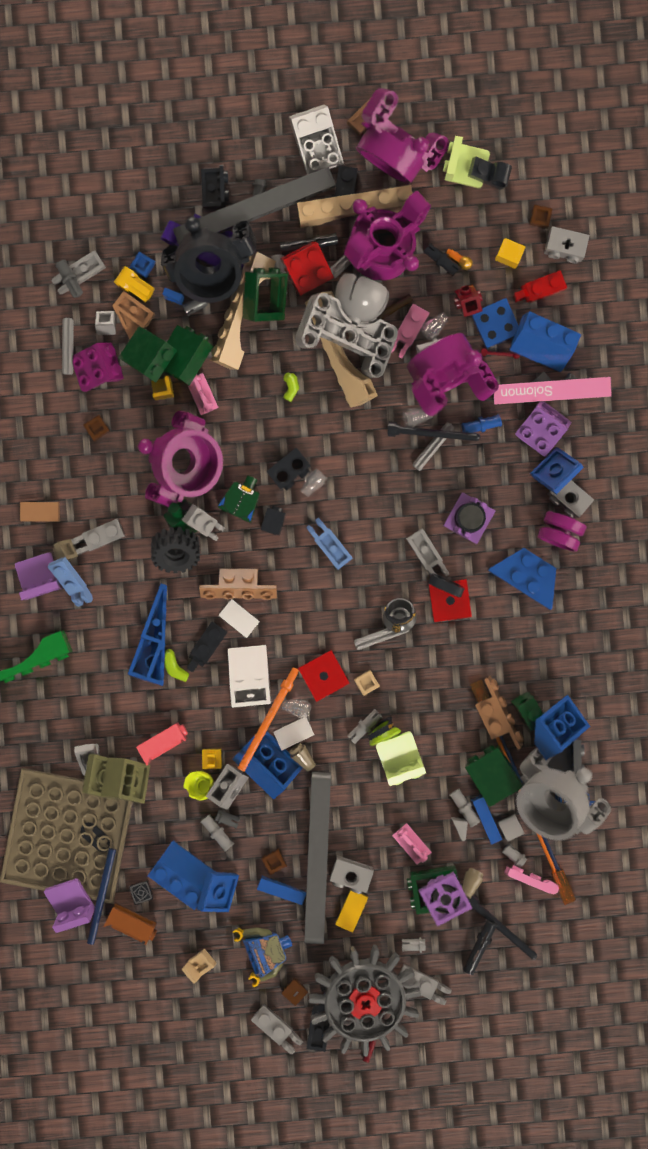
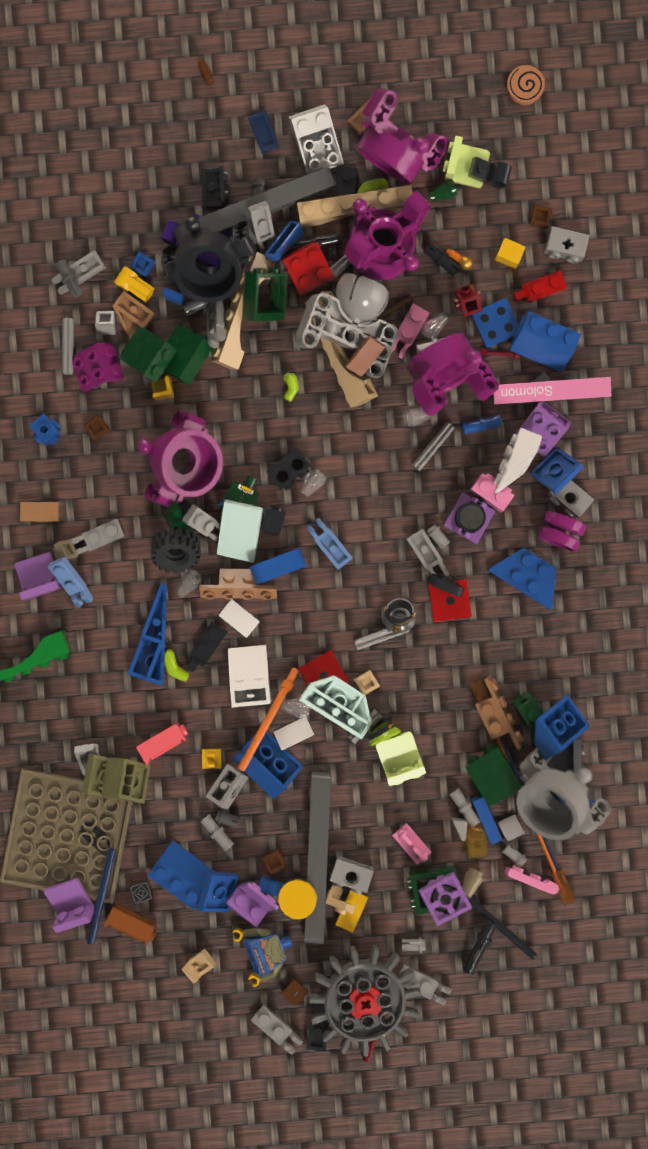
neon yellow hair [183,771,214,801] -> none
bright pink hinge [188,373,218,415] -> none
dark tan cone [289,742,316,772] -> none
black piece [388,421,480,441] -> none
none -> blue brick [29,414,62,446]
none -> clear cone [176,570,202,597]
none -> reddish brown tile [198,59,214,86]
none -> light grey hinge [206,300,226,349]
none -> light aqua tile [217,500,263,563]
none -> medium lavender bracket [225,882,279,928]
none -> dark blue tile [248,110,279,154]
none -> light grey hinge [248,201,275,253]
none -> blue beam [249,548,307,585]
none -> blue piece [265,220,304,262]
none -> yellow tile [278,879,317,919]
none -> light aqua wedge [299,675,372,740]
none -> tan bracket [326,885,356,915]
none -> tile [345,335,385,377]
none -> lime arm [356,178,389,194]
none -> light grey pin [427,524,450,549]
none -> dark green cone [428,180,458,202]
none -> clear yellow brick [465,828,488,858]
none -> bright pink brick [469,473,514,513]
none -> white slope [494,428,542,493]
none -> nougat tile [506,65,545,105]

